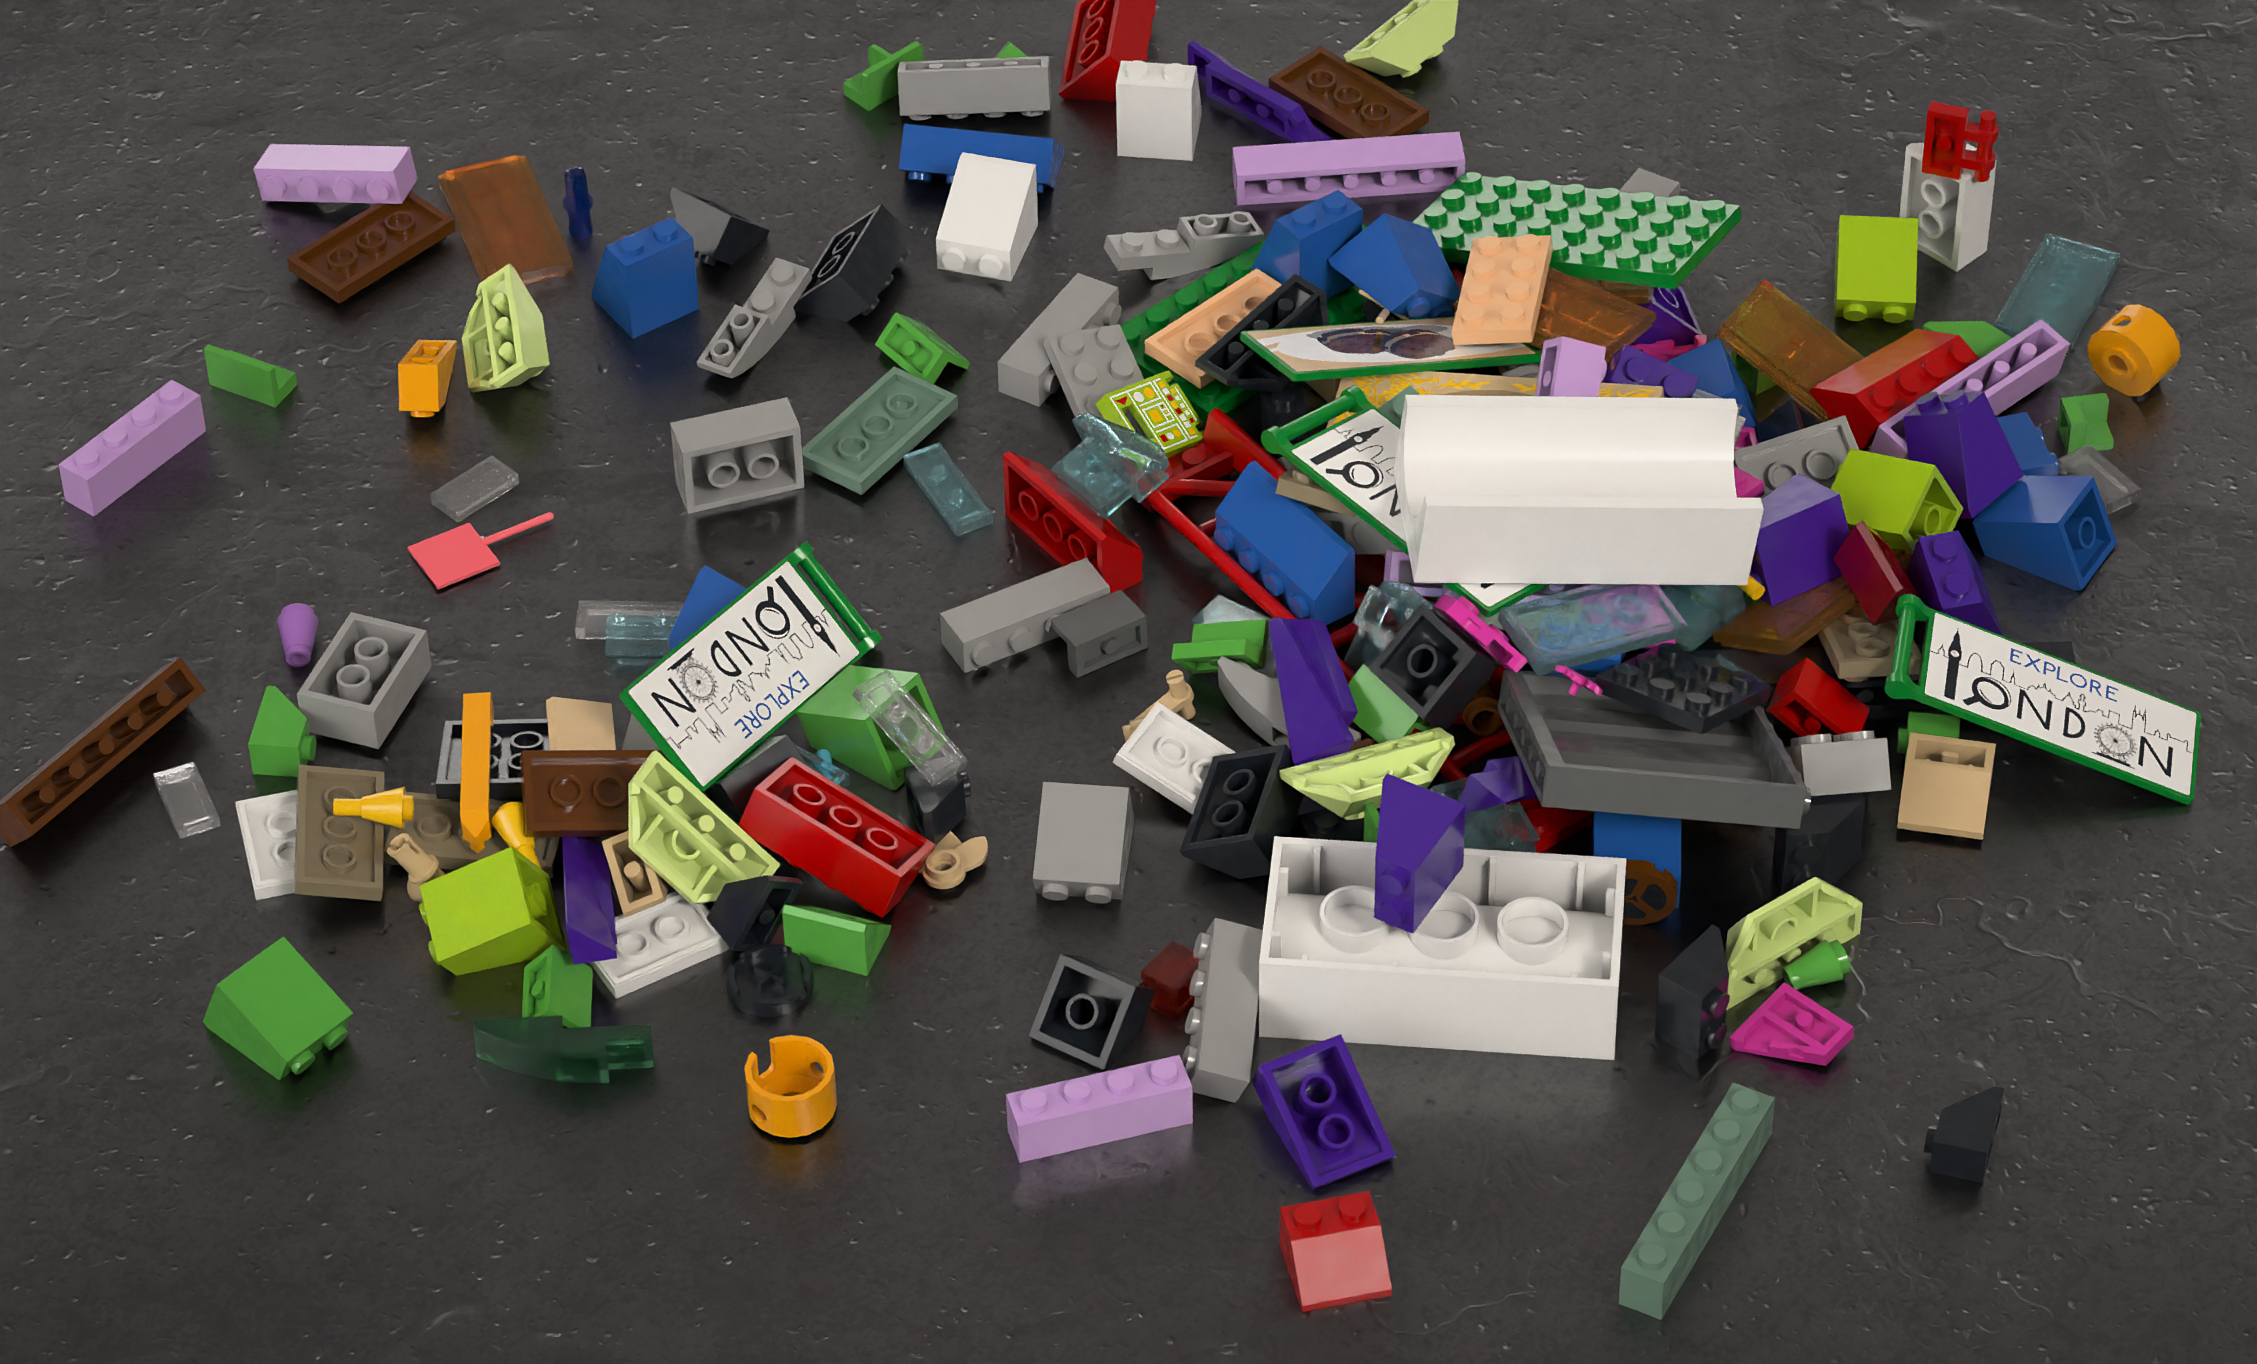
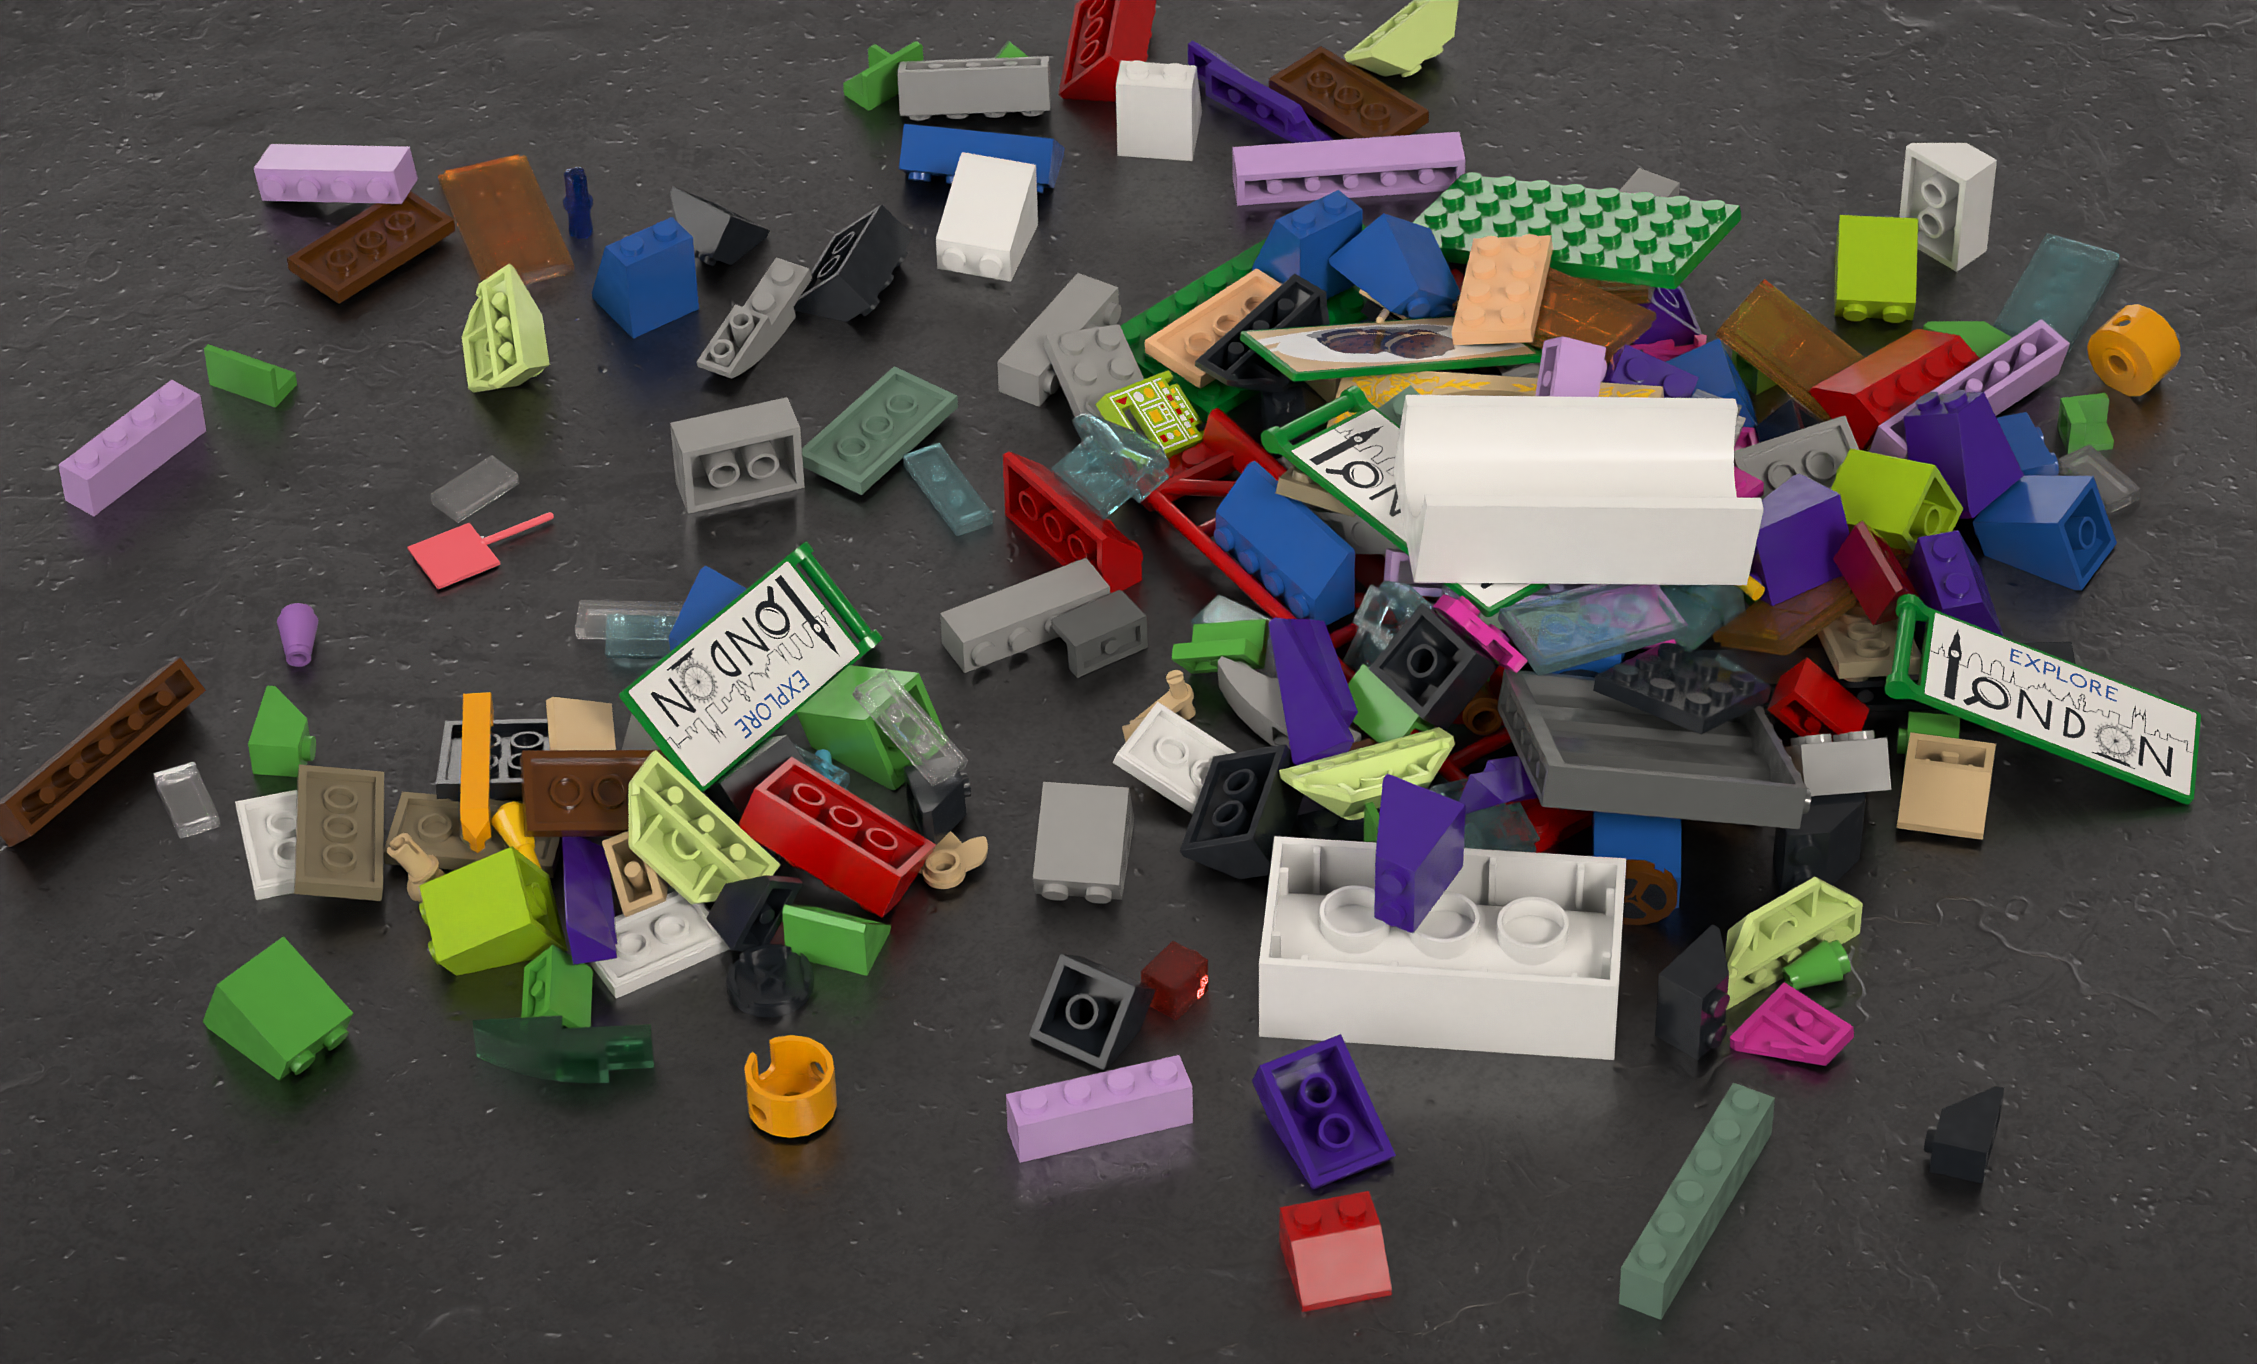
light grey brick [297,612,432,749] -> none
yellow cone [333,787,414,829] -> none
light orange slope [398,340,457,417] -> none
bright green panel [875,312,971,384] -> none
light grey slope [1104,211,1264,280] -> none
light grey brick [1182,918,1263,1103] -> none
dark pink plant [1554,665,1603,697] -> none
red plate [1921,101,1999,182] -> none

